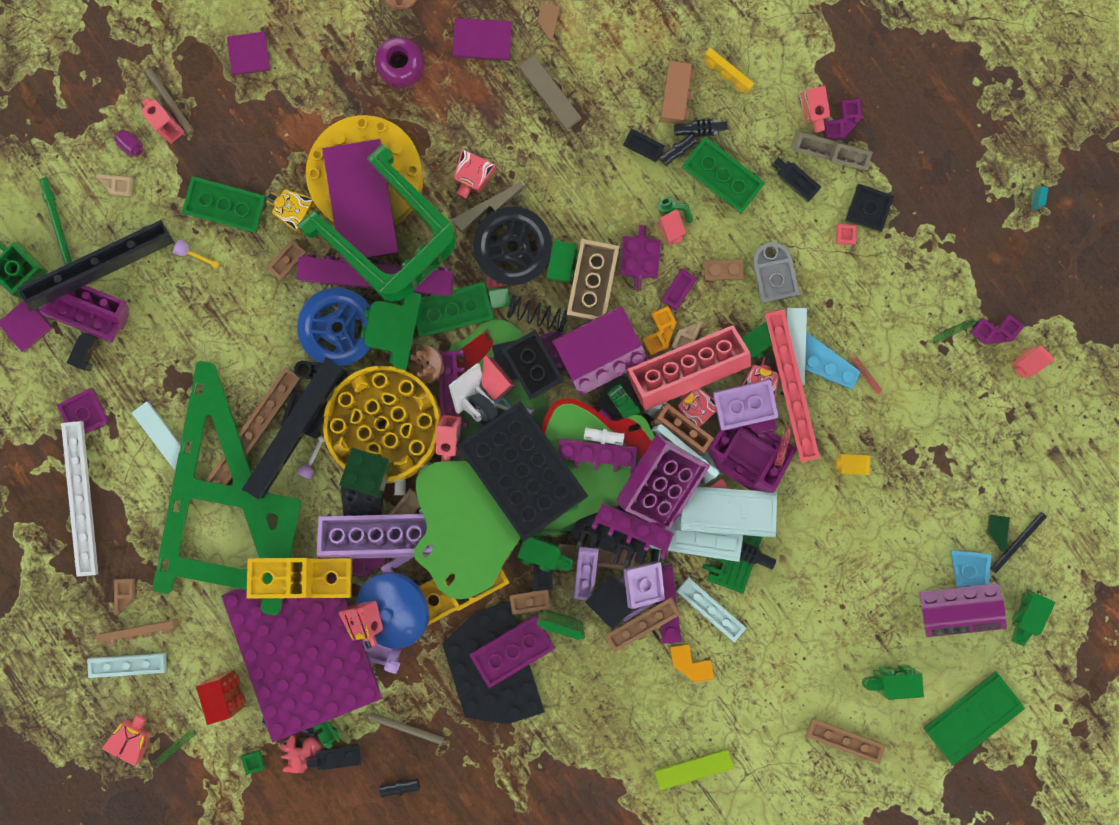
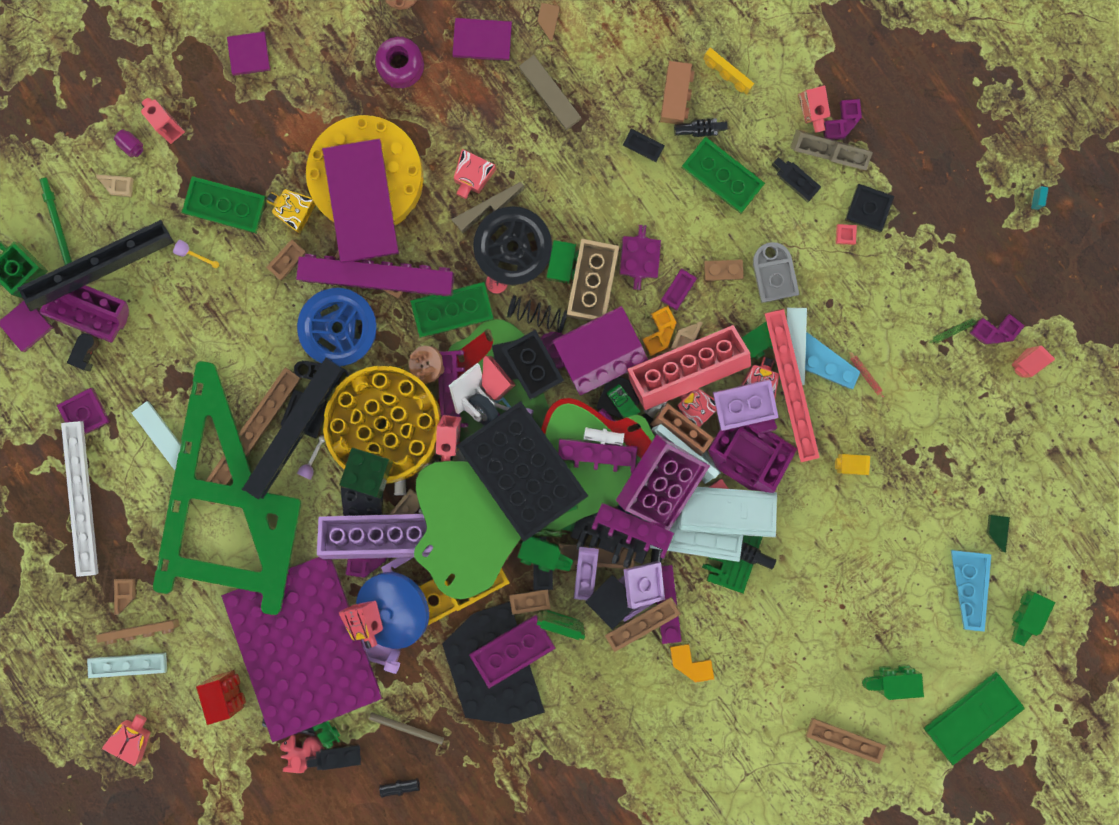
dark tan bar [145,69,194,135] -> none
bright green piece [153,727,198,767] -> none
green tile [241,749,266,775] -> none
yellow bracket [247,558,352,598] -> none
green piece [297,144,456,302] -> none
green brick [360,292,422,370] -> none
green tile [488,285,510,308] -> none
lime tile [654,748,734,791] -> none
green plate [657,197,694,223] -> none
coral slope [657,209,686,245] -> none
black pin [659,134,697,166] -> none
light aqua tile [676,577,747,642] -> none
coral piece [774,421,793,470] -> none
magenta brick [919,583,1007,638] -> none
black bar [990,512,1047,574] -> none

